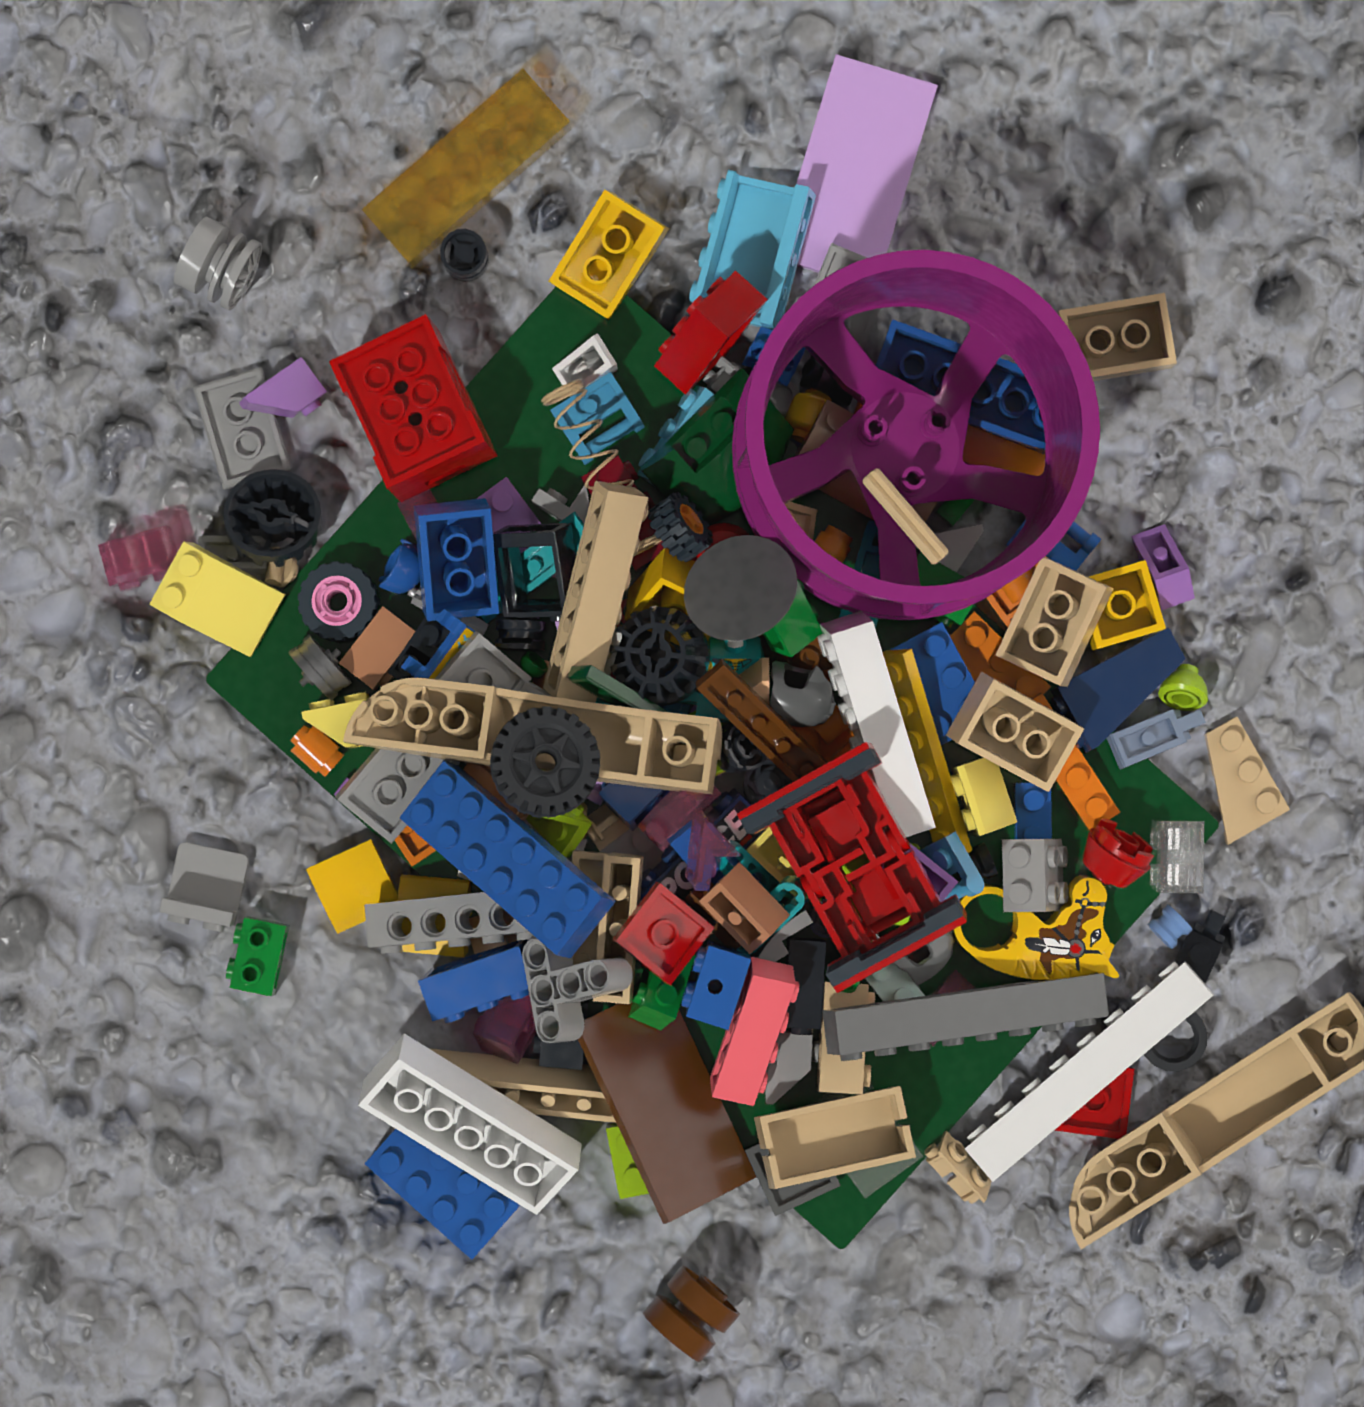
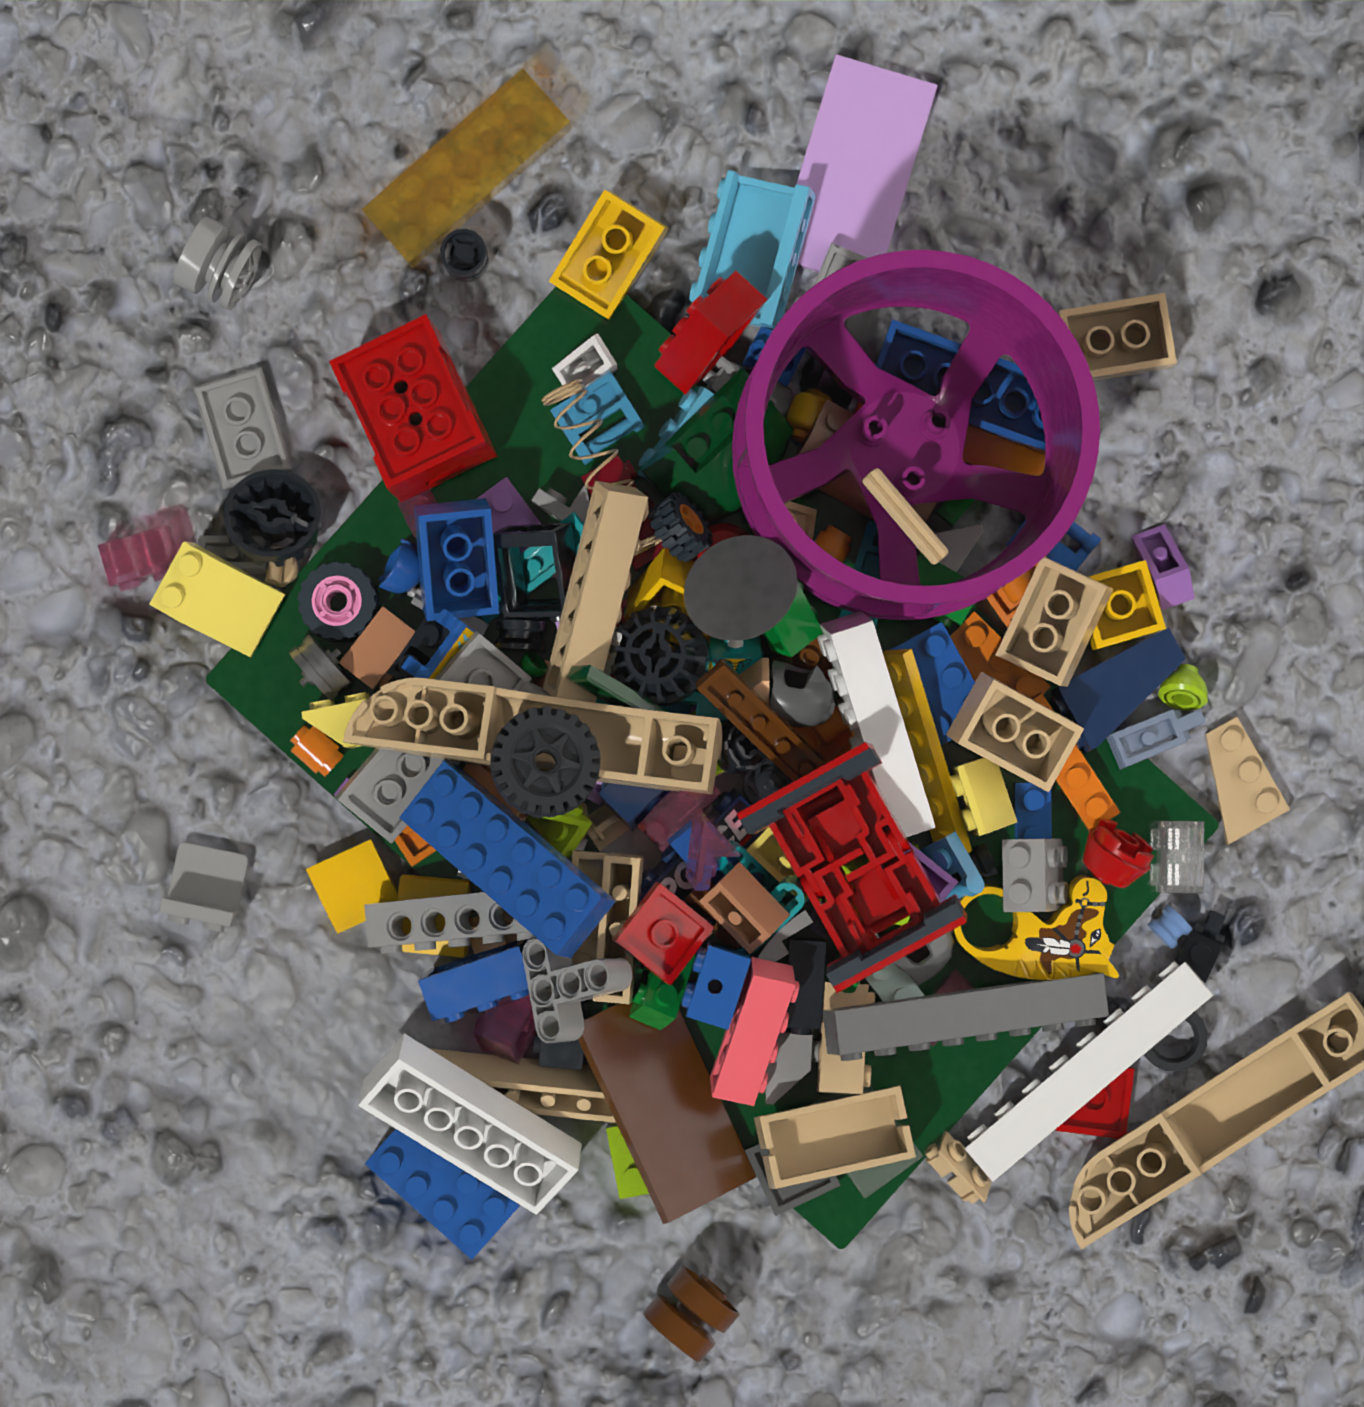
green brick [226,916,290,997] -> none
medium lavender slope [239,357,327,418] -> none

